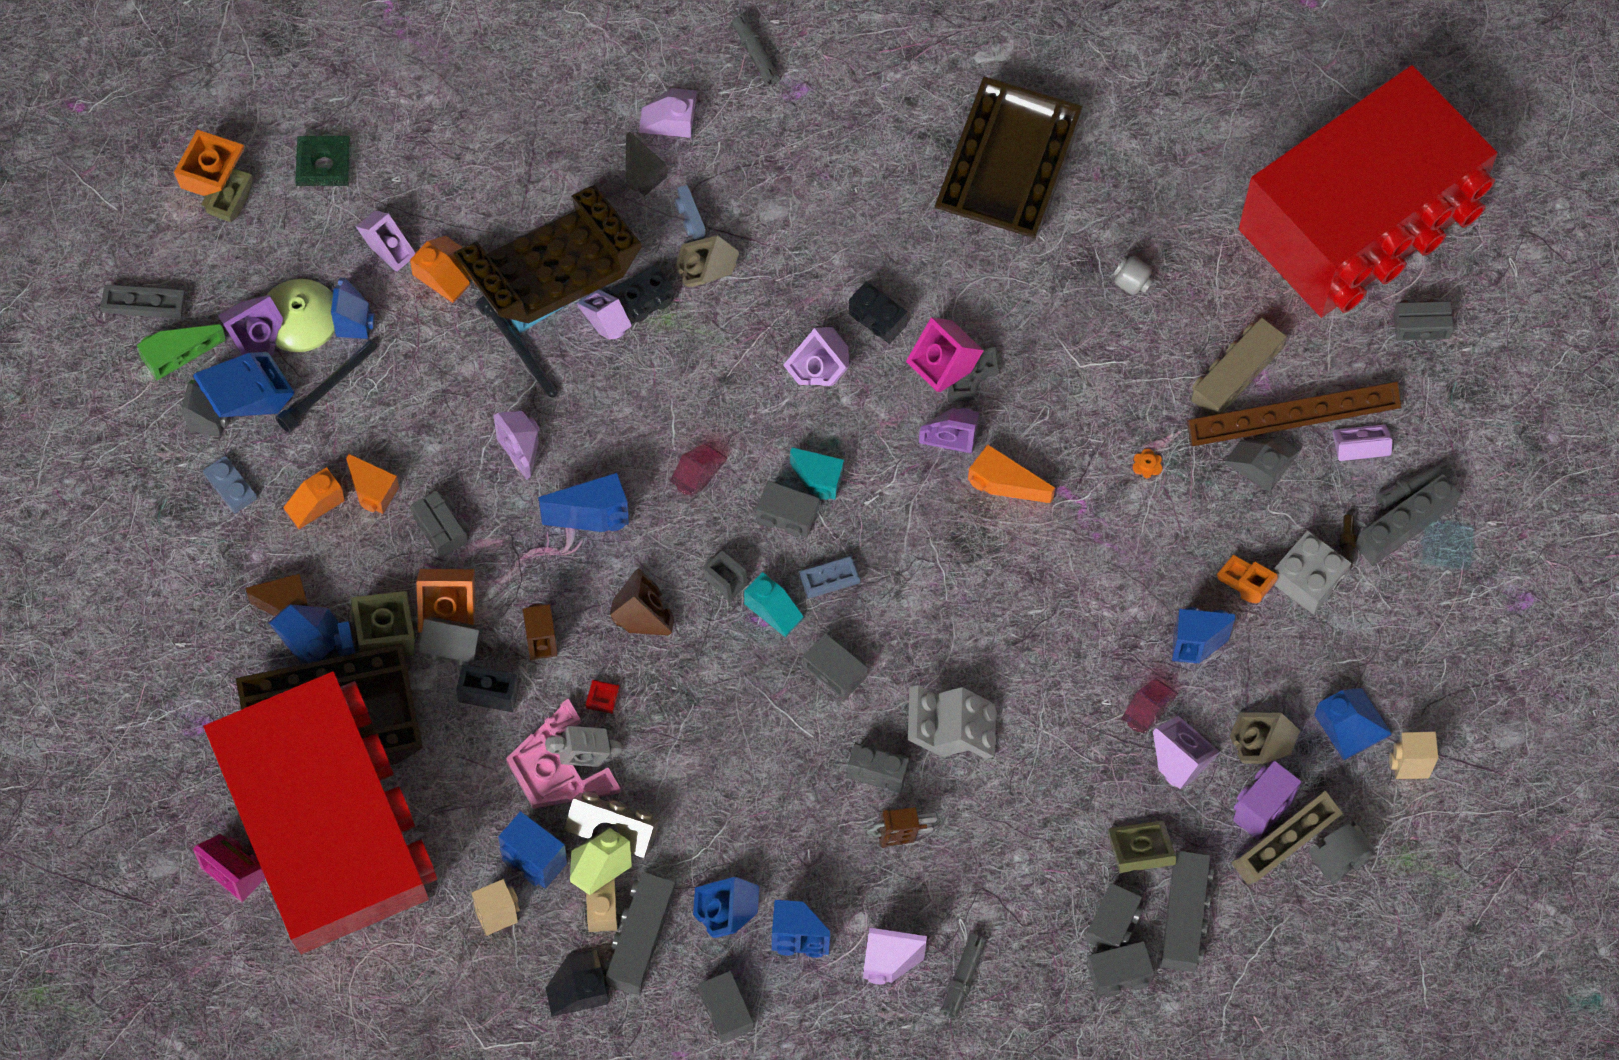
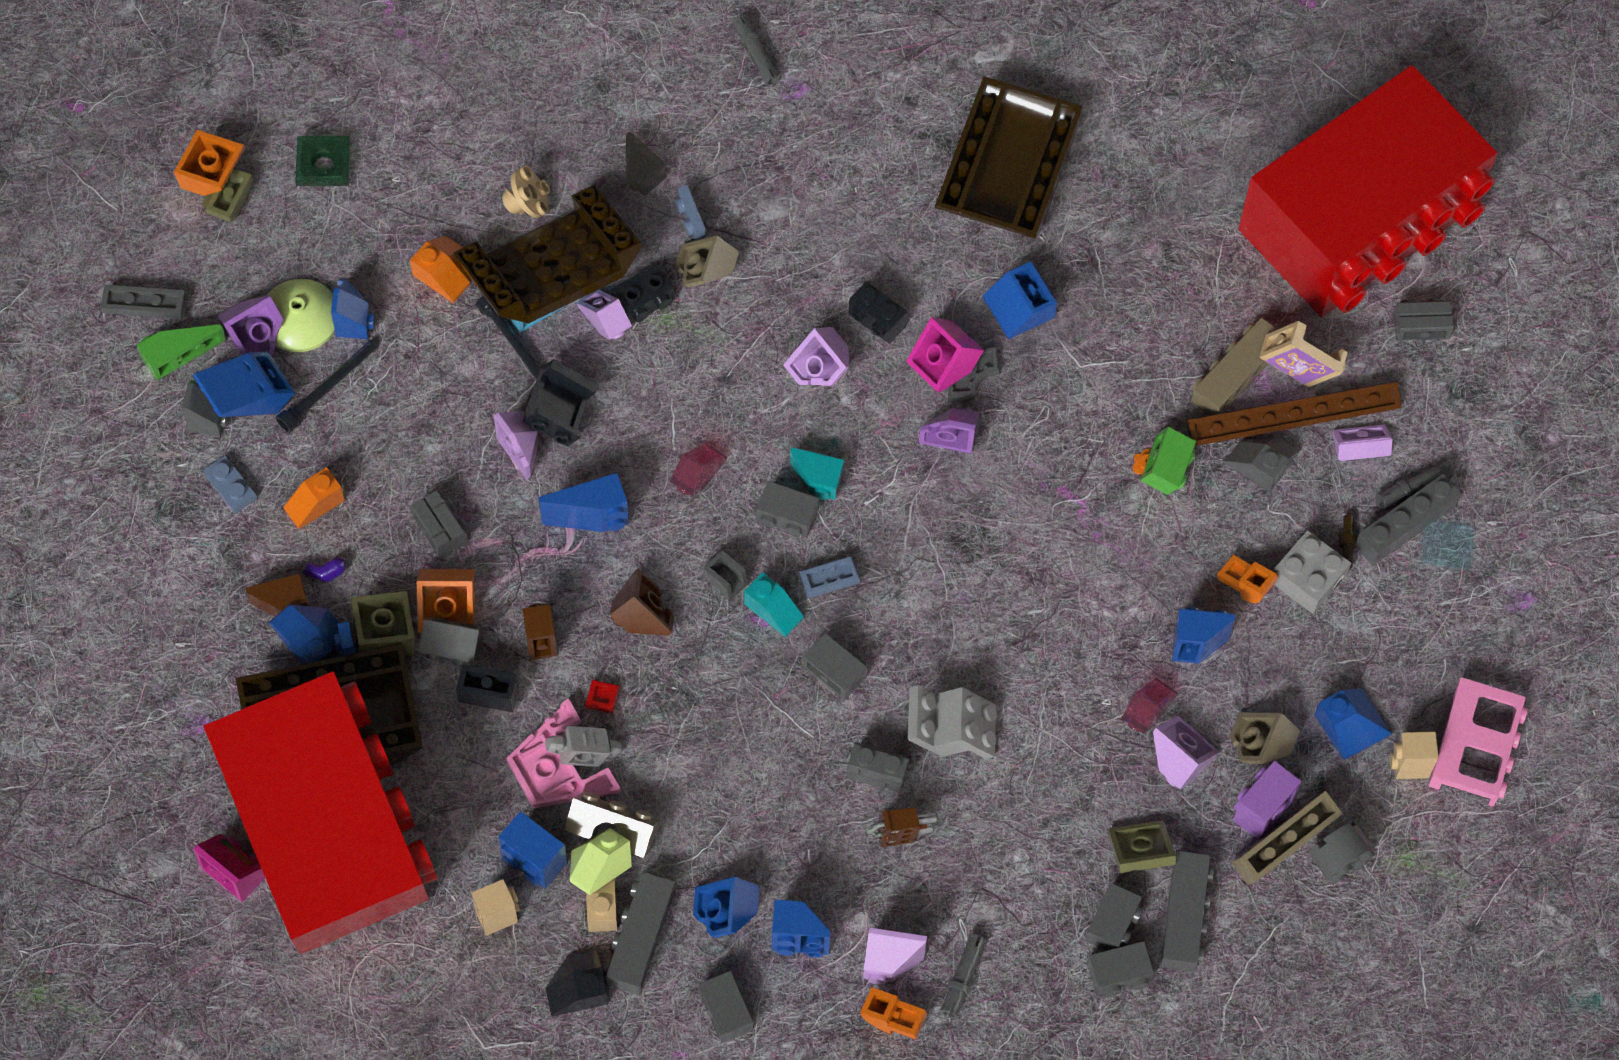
orange slope [346,454,399,514] -> none
lavender slope [356,210,415,271] -> none
lavender slope [639,88,697,138] -> none
orange slope [968,445,1055,503] -> none
light grey head [1112,255,1153,295] -> none
none -> dark purple arm [304,557,346,582]
none -> tan plate [502,165,550,218]
none -> black panel [523,359,598,447]
none -> orange brick [860,987,927,1040]
none -> blue slope [982,261,1057,340]
none -> bright green brick [1140,427,1196,495]
none -> panel [1259,321,1348,387]
none -> bright pink window [1428,677,1528,807]

